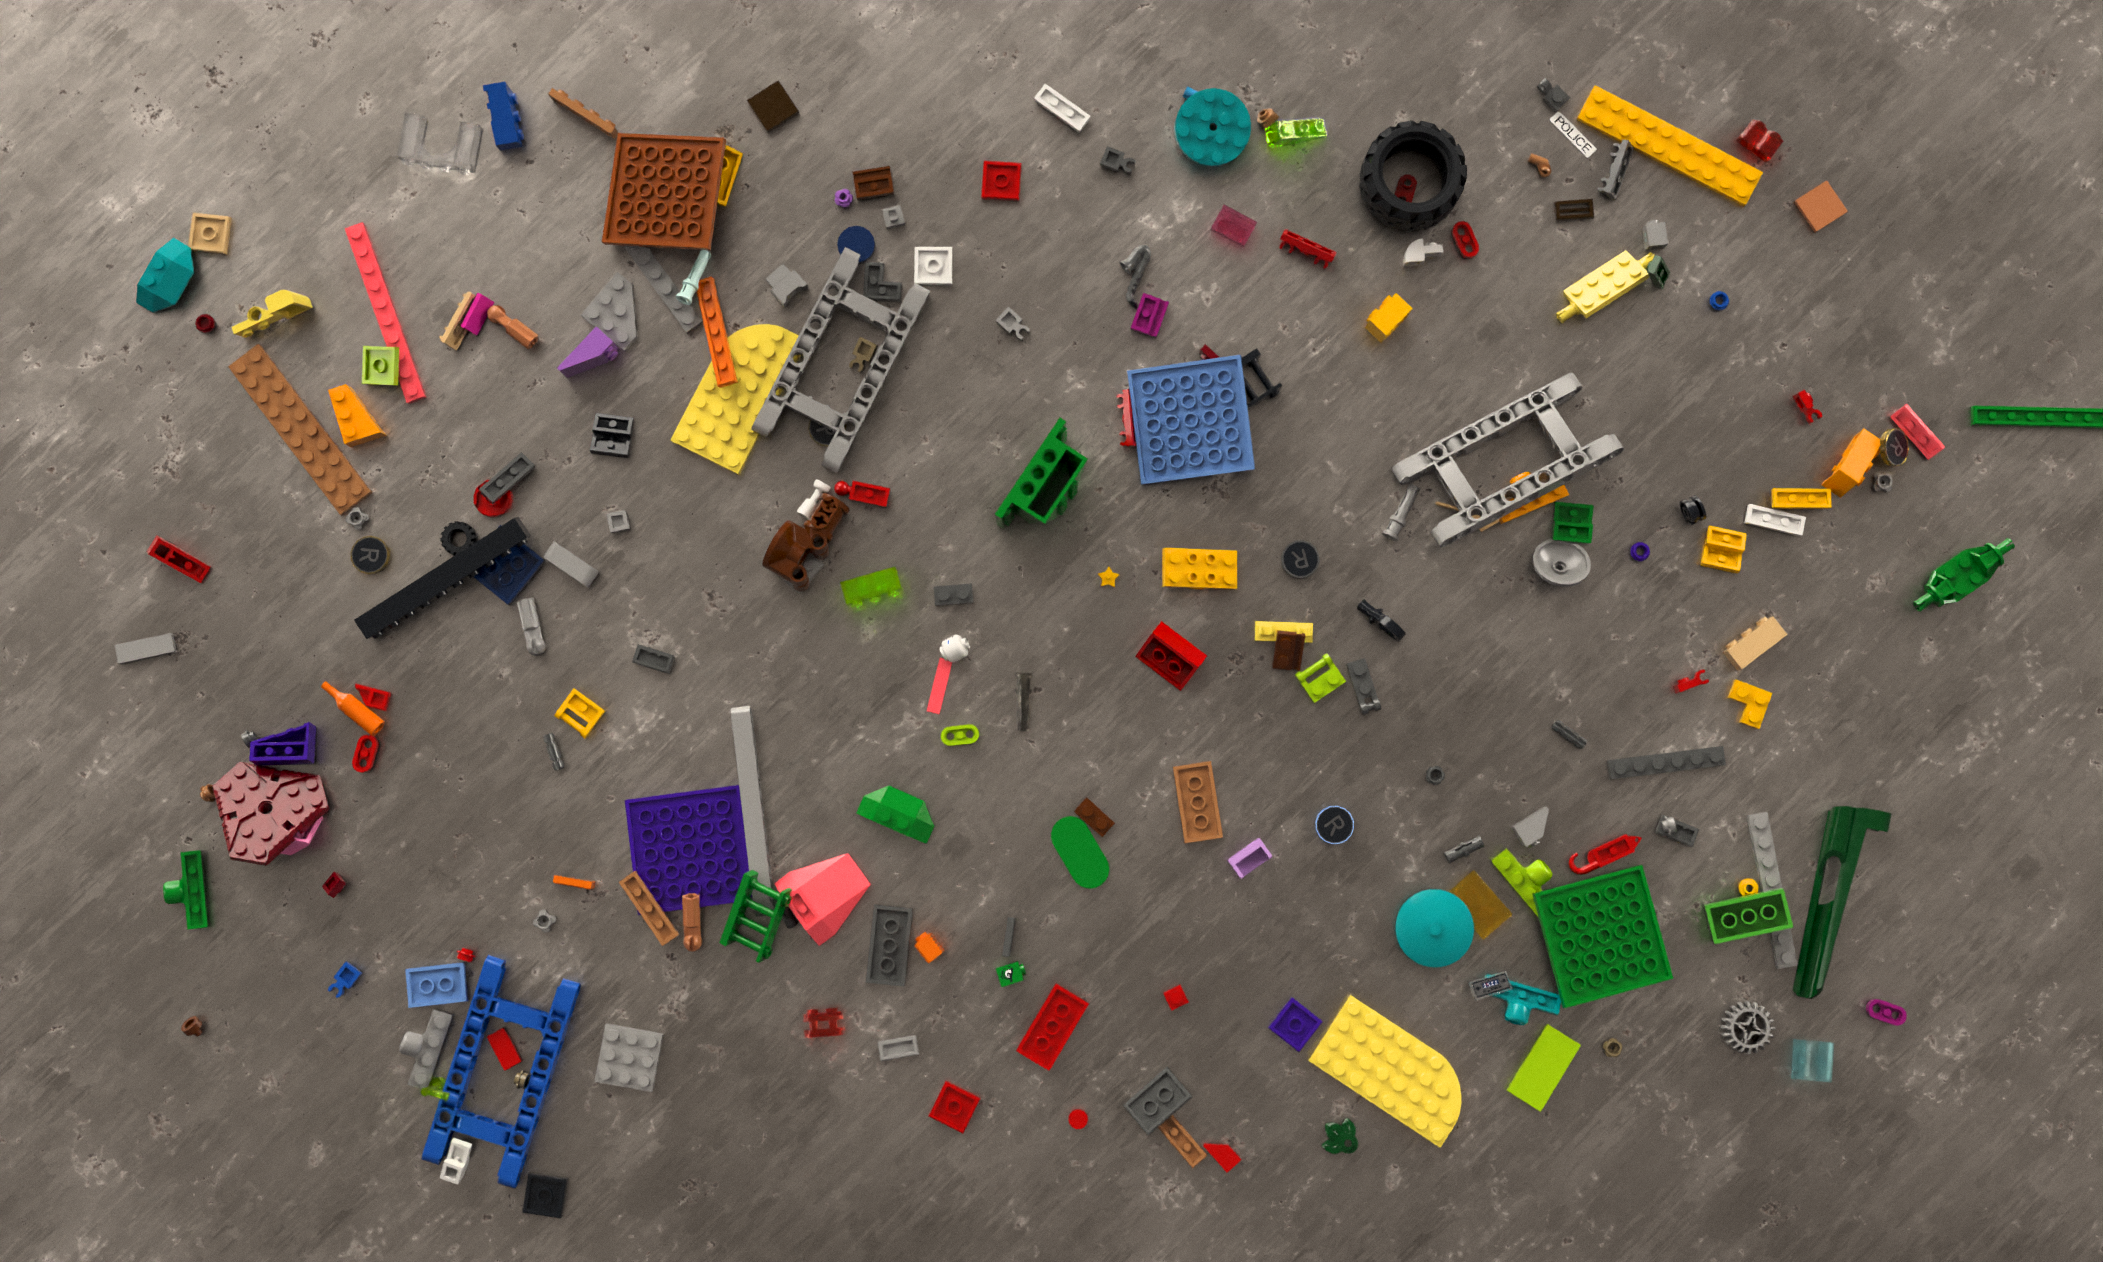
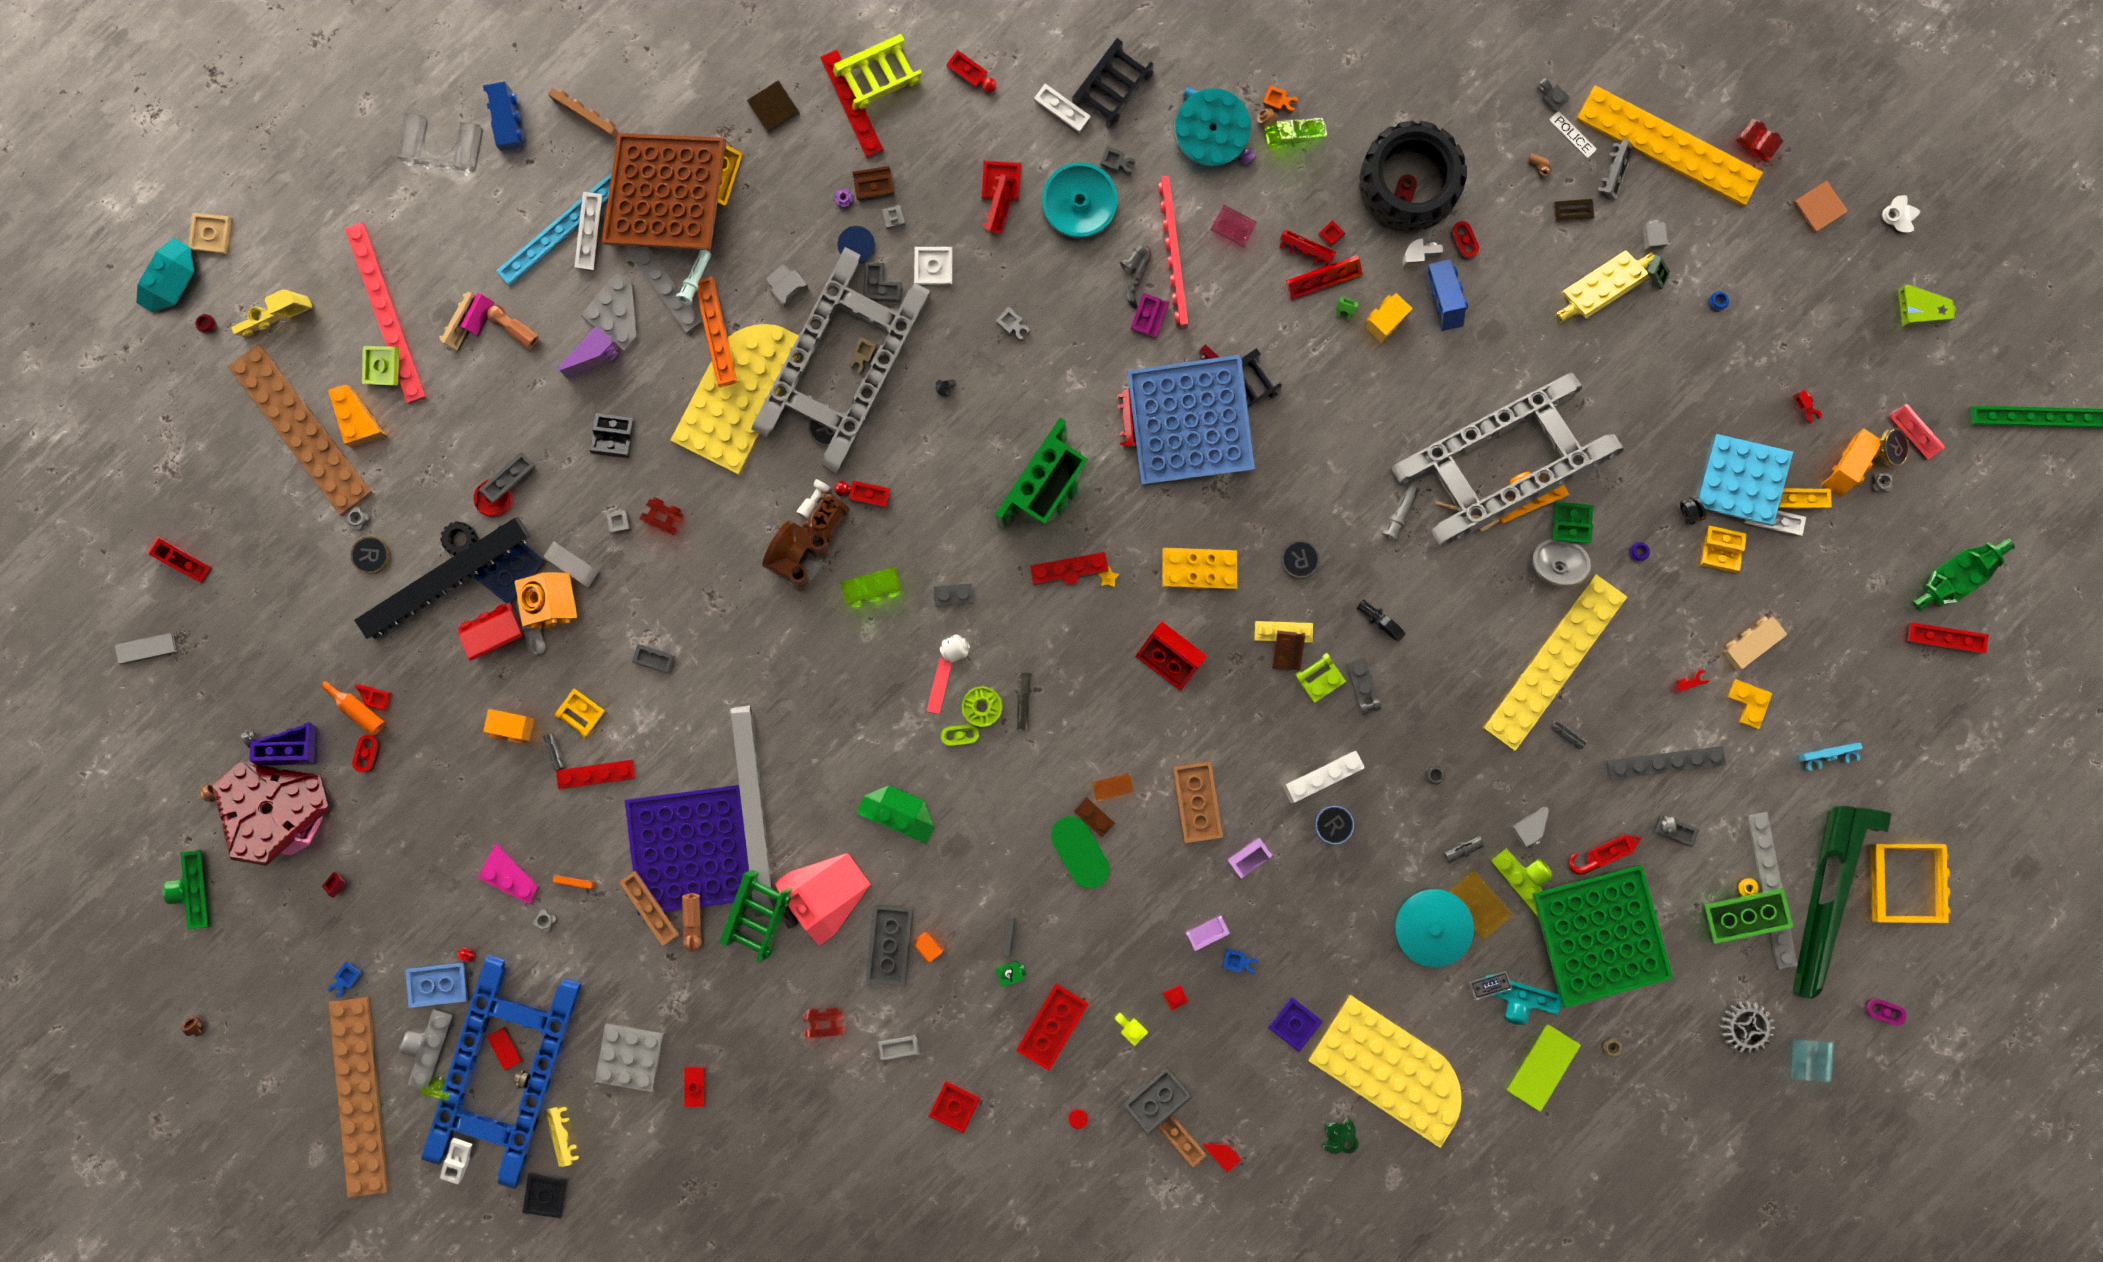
none -> medium nougat plate [328,997,388,1198]
none -> slope [458,603,523,661]
none -> dark pink wing [478,844,539,904]
none -> light orange brick [483,709,534,744]
none -> medium azure tile [496,173,612,286]
none -> light orange brick [515,573,577,629]
none -> light yellow plate [545,1107,579,1167]
none -> red plate [556,760,636,790]
none -> white plate [574,192,603,270]
none -> clear red brick [639,497,683,536]
none -> red plate [684,1067,705,1107]
none -> red plate [820,49,884,158]
none -> neon yellow fence [833,34,922,110]
none -> black plate [935,379,956,397]
none -> red plate [946,50,997,93]
none -> lime wheel [962,687,1003,727]
none -> red plate [982,174,1017,234]
none -> red hinge [1030,552,1109,586]
none -> teal dish [1042,162,1118,238]
none -> black fence [1072,38,1154,129]
none -> clear orange tile [1092,773,1134,801]
none -> neon yellow plate [1115,1013,1148,1046]
none -> coral plate [1158,176,1188,329]
none -> lavender panel [1186,916,1230,951]
none -> blue plate [1222,949,1258,973]
none -> medium lavender plate [1239,148,1256,165]
none -> orange plate [1263,85,1298,113]
none -> white arch [1282,751,1365,803]
none -> red plate [1286,256,1363,300]
none -> red tile [1319,220,1346,247]
none -> bright green tile [1336,296,1359,320]
none -> wedge [1427,259,1468,331]
none -> light yellow plate [1483,574,1627,751]
none -> medium azure plate [1699,434,1793,526]
none -> medium azure plate [1799,742,1862,771]
none -> yellow window [1870,844,1951,923]
none -> white plate [1882,195,1920,233]
none -> lime slope [1898,285,1956,326]
none -> red plate [1907,622,1989,654]

